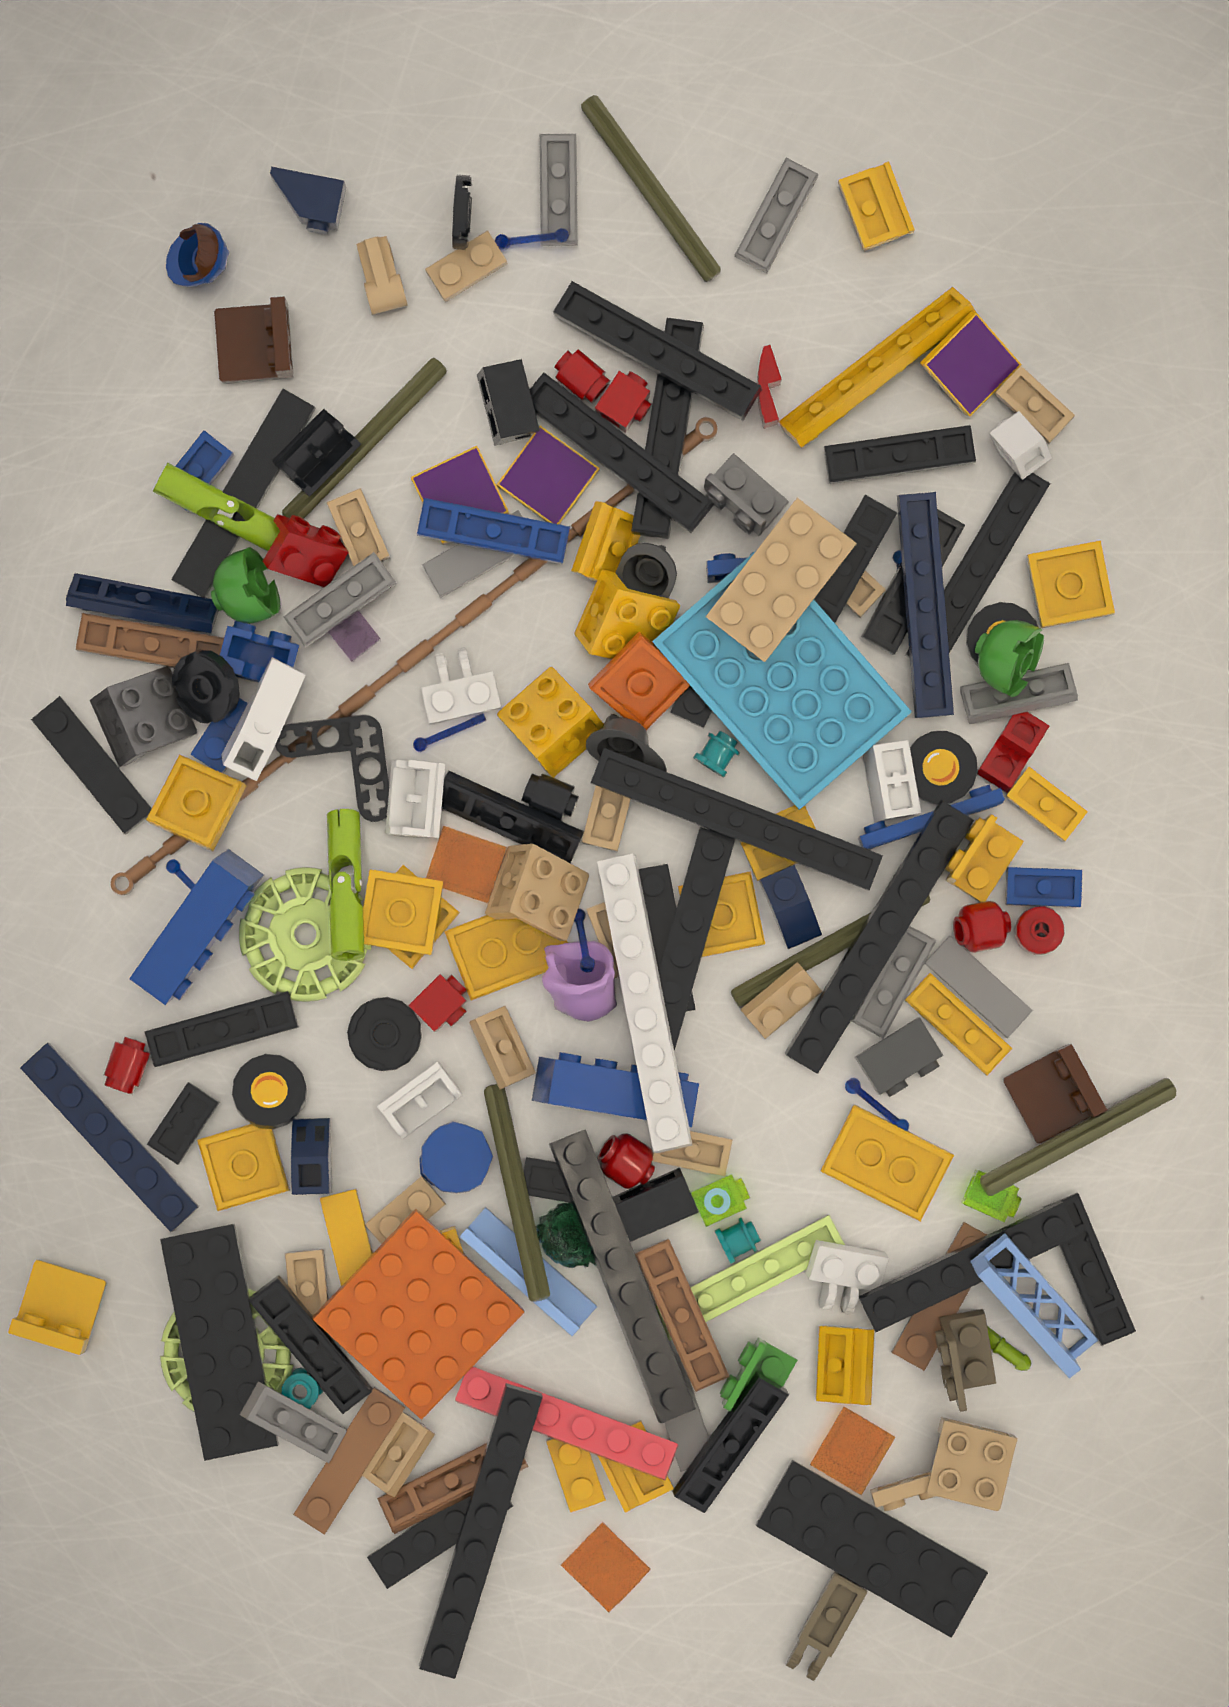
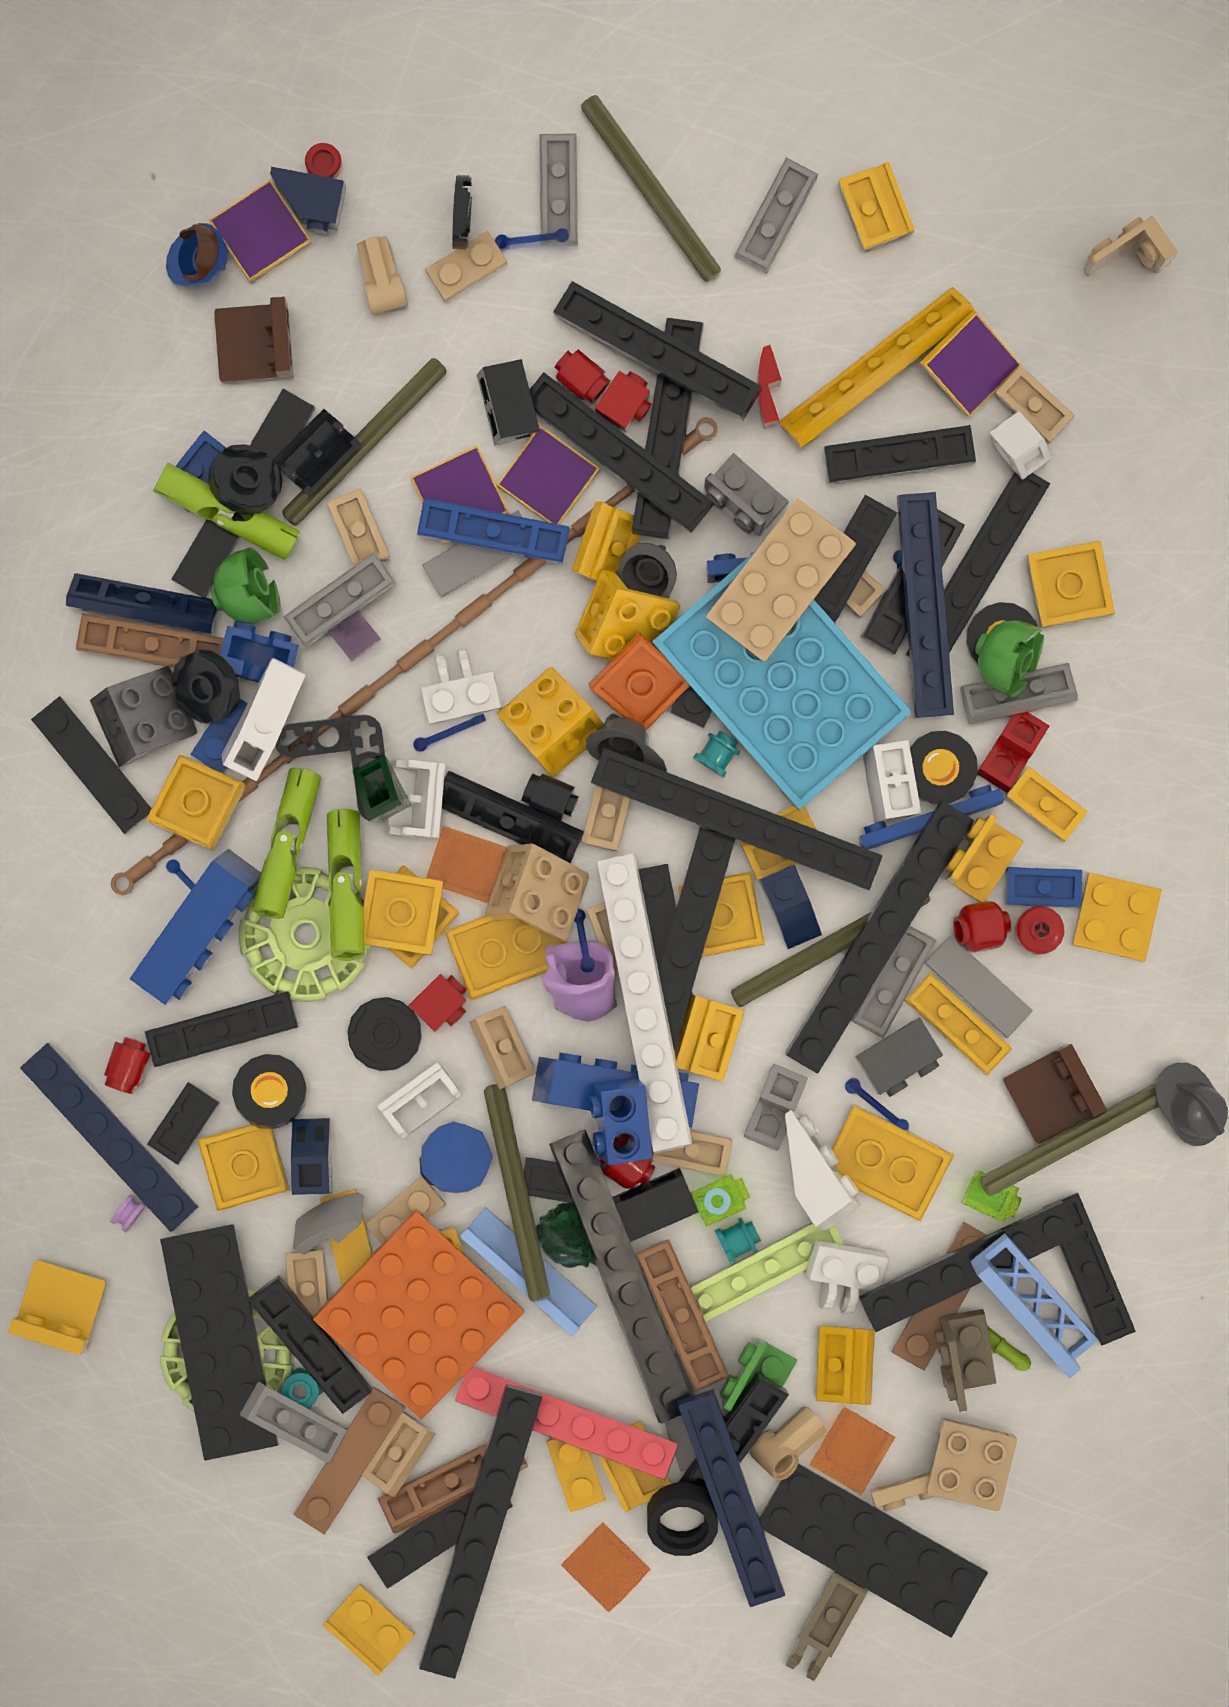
red bracket [262,514,349,587] -> none
tan plate [740,962,822,1039] -> none
none -> lavender bush [110,1195,145,1233]
none -> black tile [208,444,283,515]
none -> dark purple tile [209,180,312,283]
none -> lime piece [252,768,321,919]
none -> light grey slope [293,1192,364,1255]
none -> red tile [305,143,342,178]
none -> yellow plate [323,1583,416,1676]
none -> dark green slope [352,754,412,823]
none -> blue brick [589,1077,653,1165]
none -> black tyre [647,1483,718,1556]
none -> yellow plate [674,994,745,1082]
none -> dark blue plate [678,1389,785,1607]
none -> light grey slope [744,1064,808,1151]
none -> tan piece [750,1406,827,1481]
none -> white slope [785,1110,861,1231]
none -> yellow plate [1072,872,1162,962]
none -> tan bracket [1084,215,1178,276]
none -> dark grey piece [1155,1062,1228,1146]

